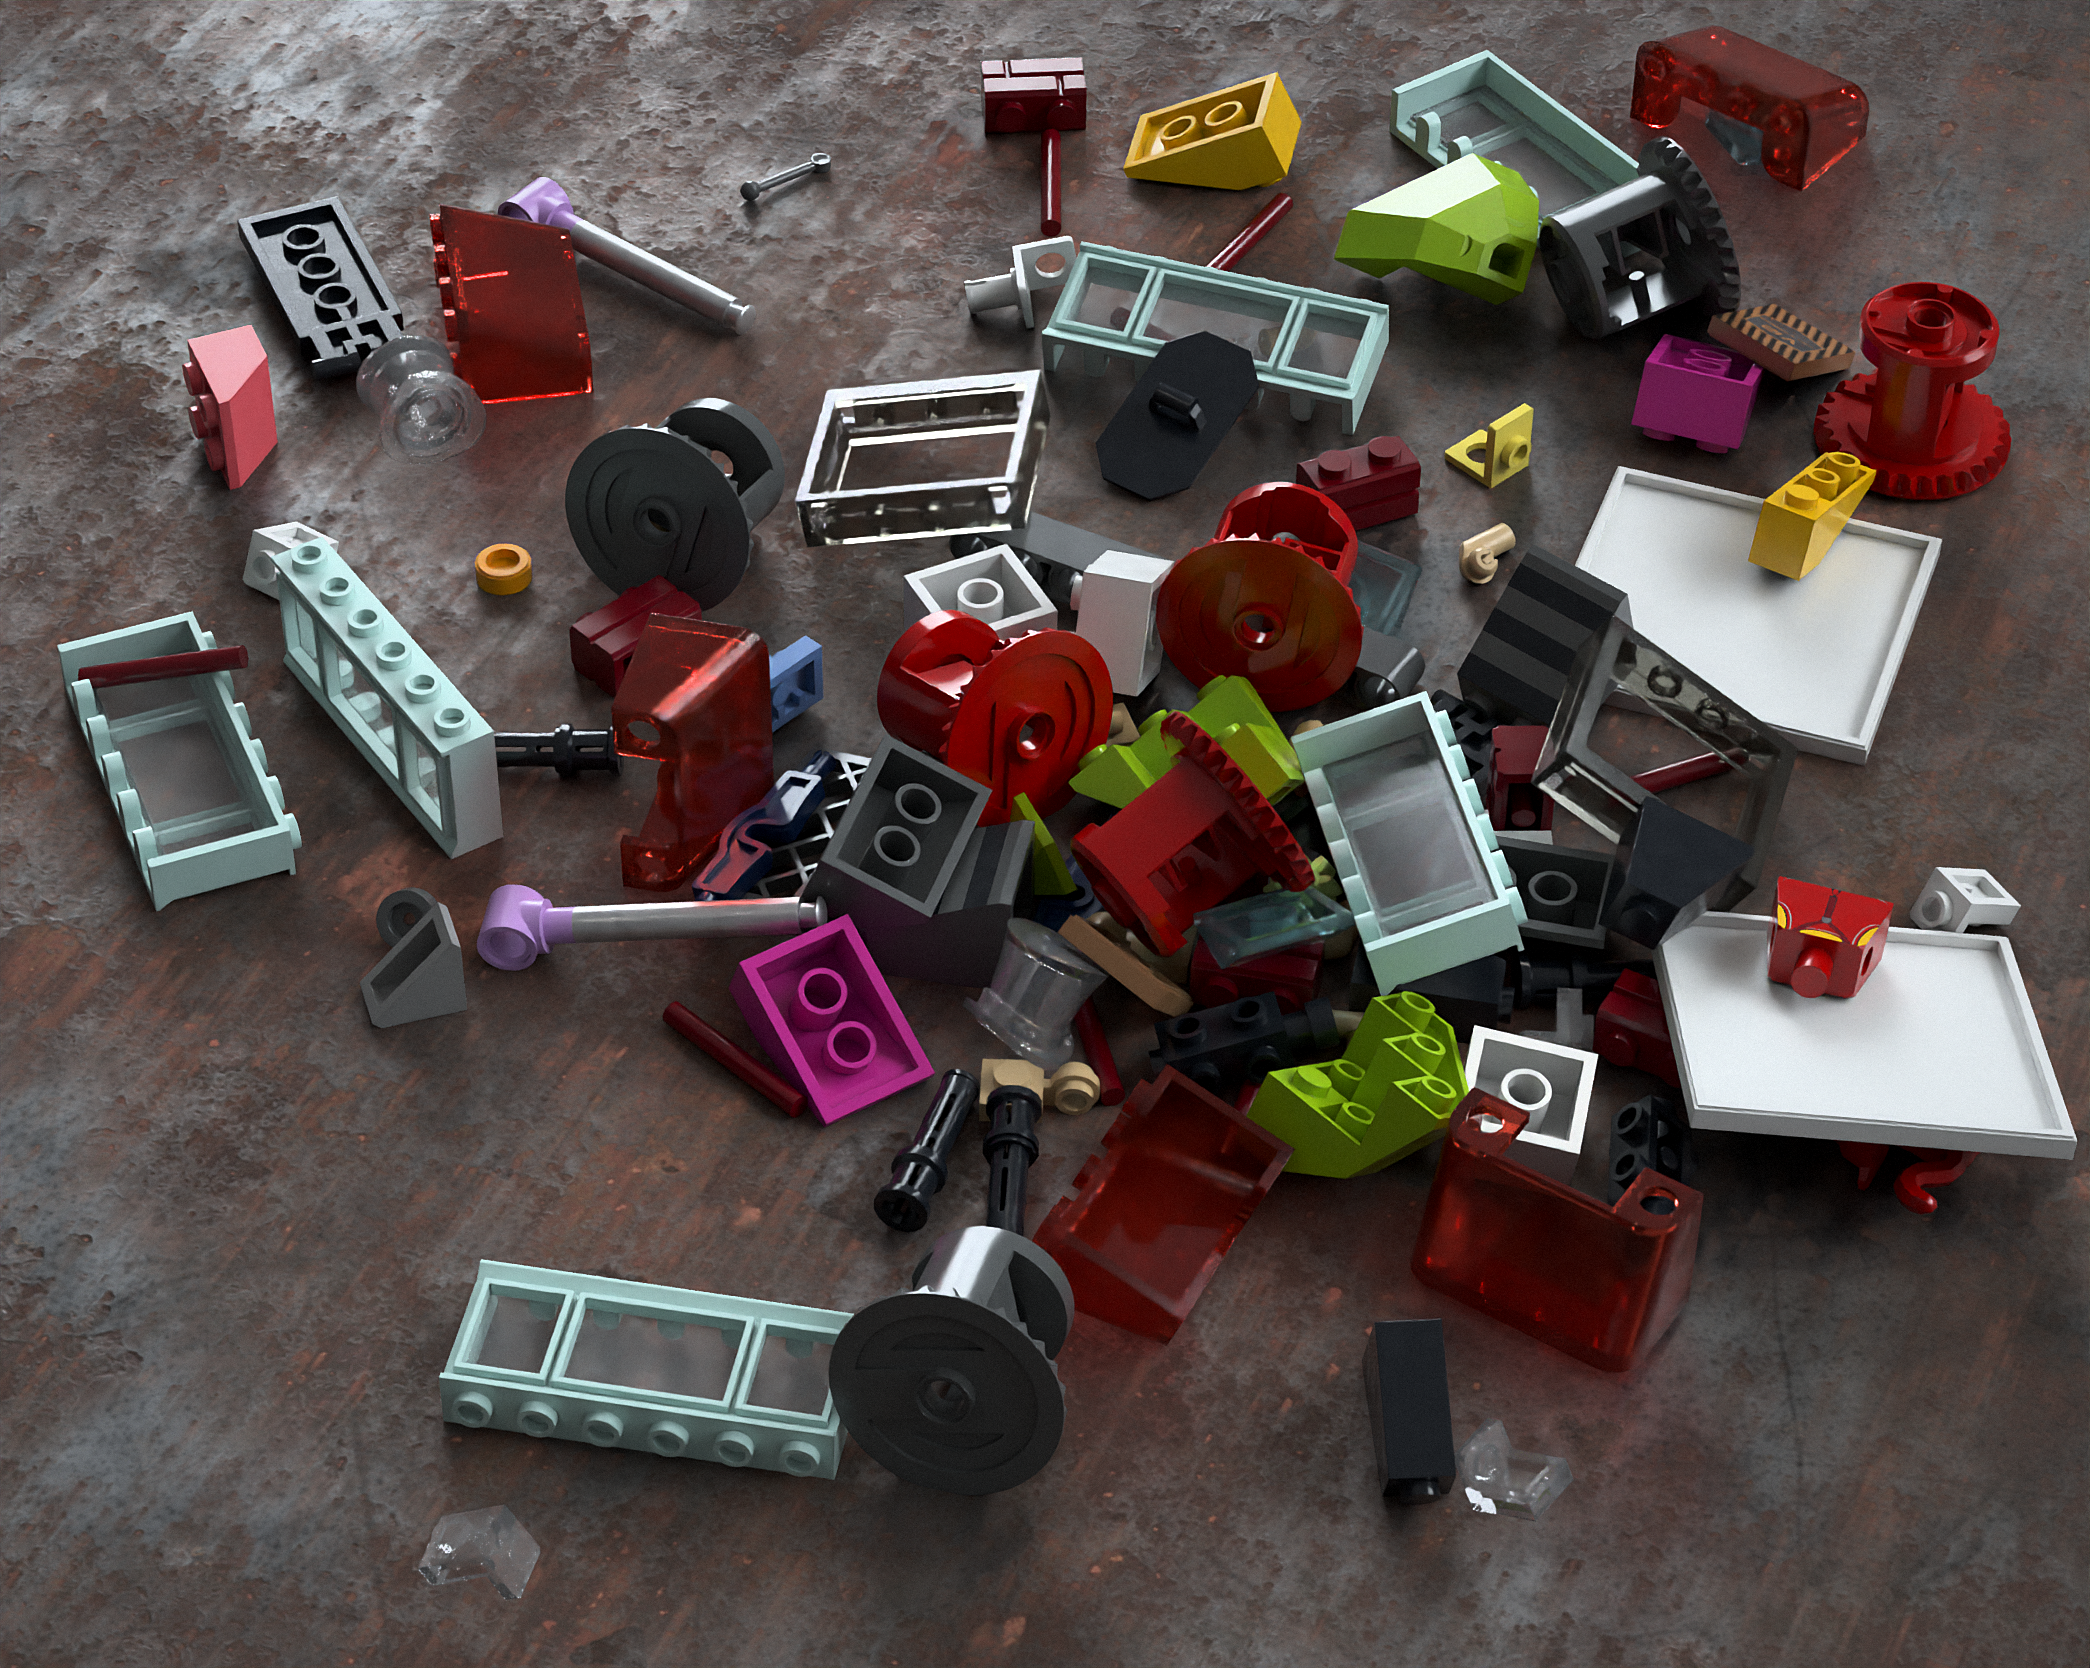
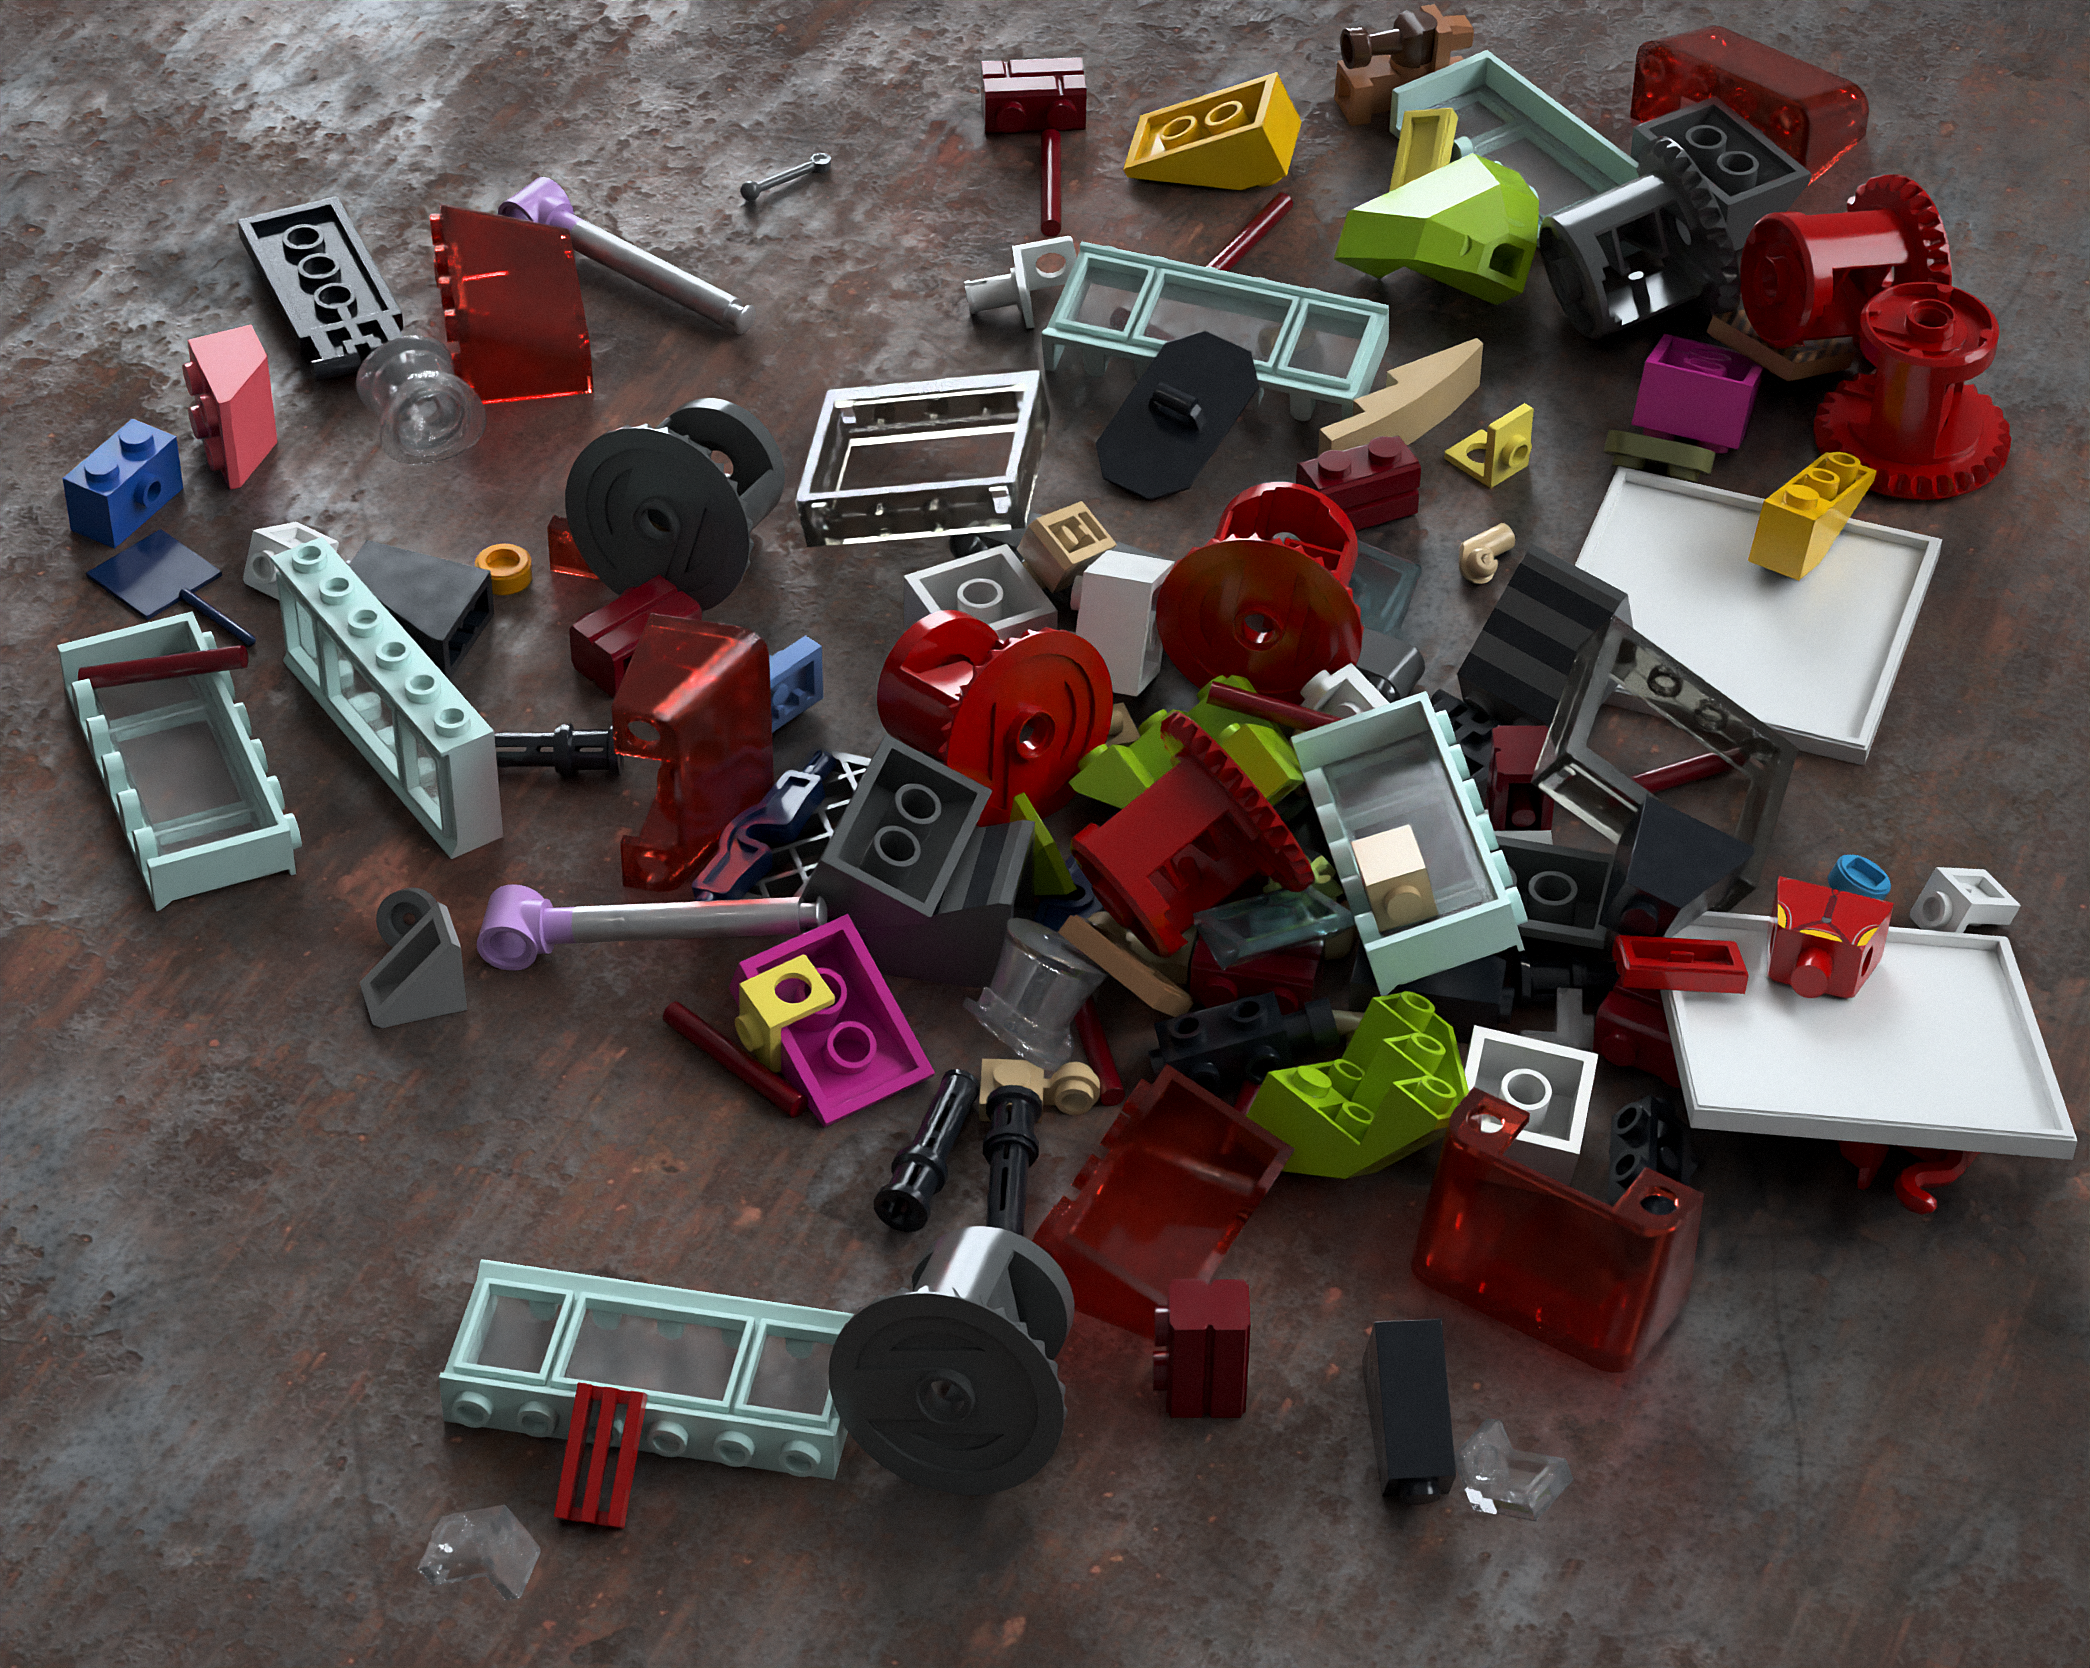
none -> blue brick [62,419,183,549]
none -> dark blue piece [86,529,256,646]
none -> slope [345,540,494,680]
none -> clear red tile [547,515,600,580]
none -> red tile [554,1382,648,1529]
none -> light yellow bracket [735,954,835,1073]
none -> tan slope [1017,501,1117,594]
none -> dark red brick [1152,1279,1251,1418]
none -> dark red bar [1206,681,1345,732]
none -> white bracket [1300,663,1389,718]
none -> tan slope [1318,338,1483,457]
none -> hips [1334,4,1474,126]
none -> tan brick [1351,824,1439,932]
none -> light yellow tile [1389,108,1458,192]
none -> olive plate [1603,430,1716,483]
none -> red tile [1612,935,1749,994]
none -> dark grey slope [1630,96,1811,251]
none -> red piece [1740,174,1952,359]
none -> dark azure tile [1828,855,1891,901]

